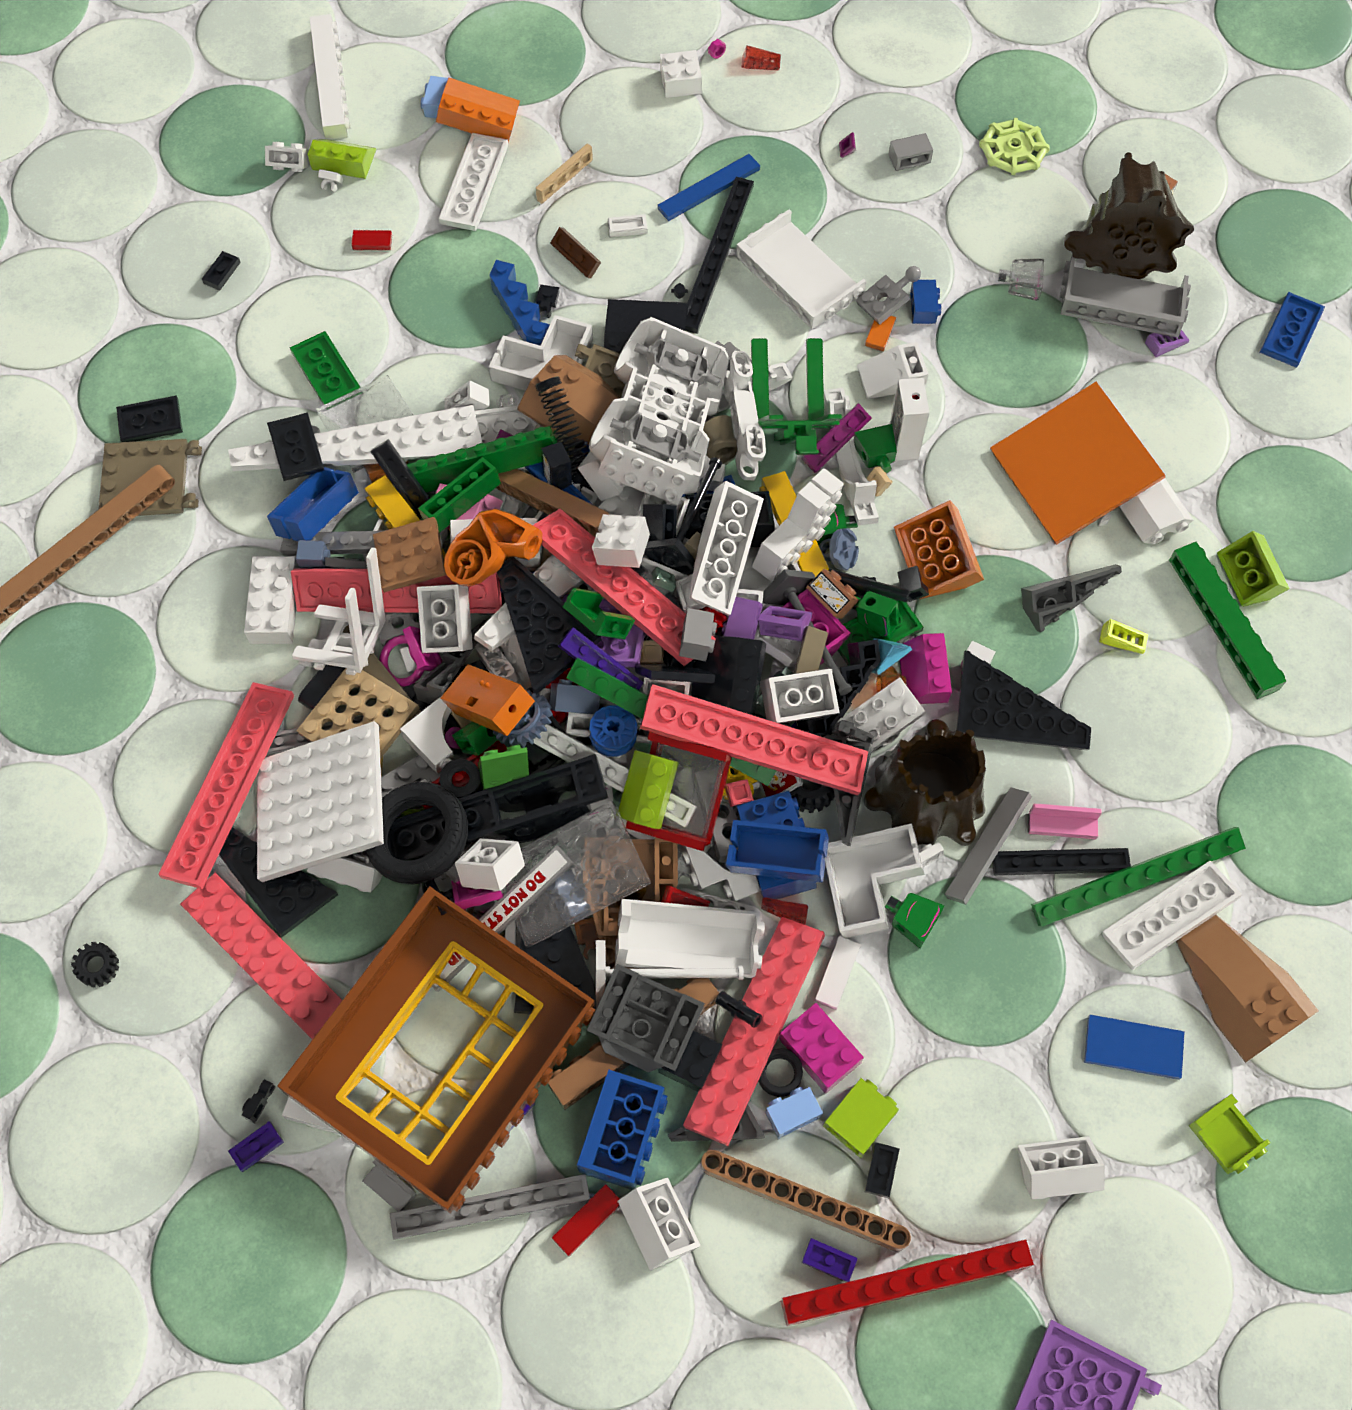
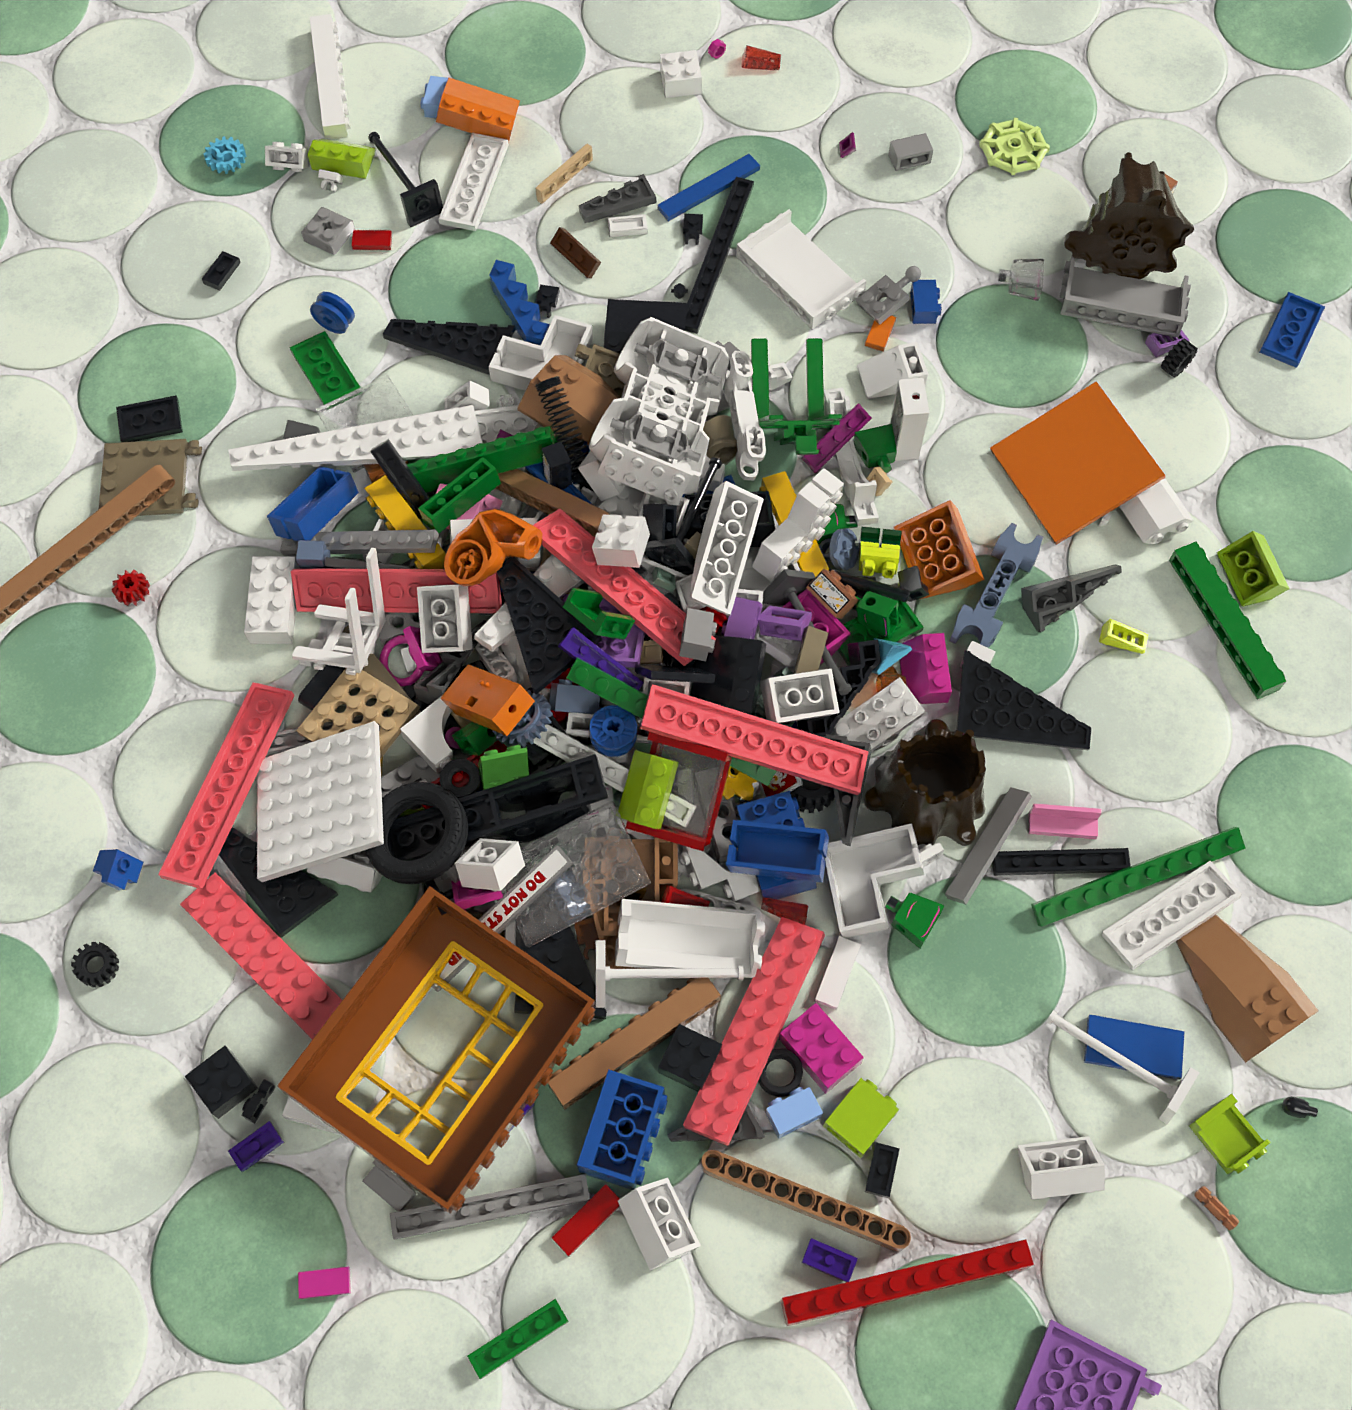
black tile [267,412,325,481] -> none
medium nougat plate [373,517,446,593] -> none
dark grey slope [587,964,705,1072] -> none
black pin [715,991,762,1028] -> none
coral tile [725,779,754,807] -> none
dark grey wing [831,720,874,744] -> none
none -> blue brick [93,849,144,890]
none -> red gear [112,570,150,606]
none -> black brick [185,1046,258,1119]
none -> medium azure gear [204,136,247,174]
none -> dark pink tile [298,1267,351,1299]
none -> light grey brick [301,207,355,255]
none -> blue wheel [310,291,355,334]
none -> black tile [368,132,443,227]
none -> black wing [383,319,516,375]
none -> green plate [467,1298,569,1380]
none -> dark grey wing [578,174,657,223]
none -> black plate [683,213,703,245]
none -> neon yellow hips [858,526,902,579]
none -> sand blue piece [950,523,1043,648]
none -> white tile [1046,1010,1200,1124]
none -> black tyre [1161,338,1198,378]
none -> nougat axle [1194,1186,1239,1230]
none -> black cylinder [1282,1096,1318,1118]

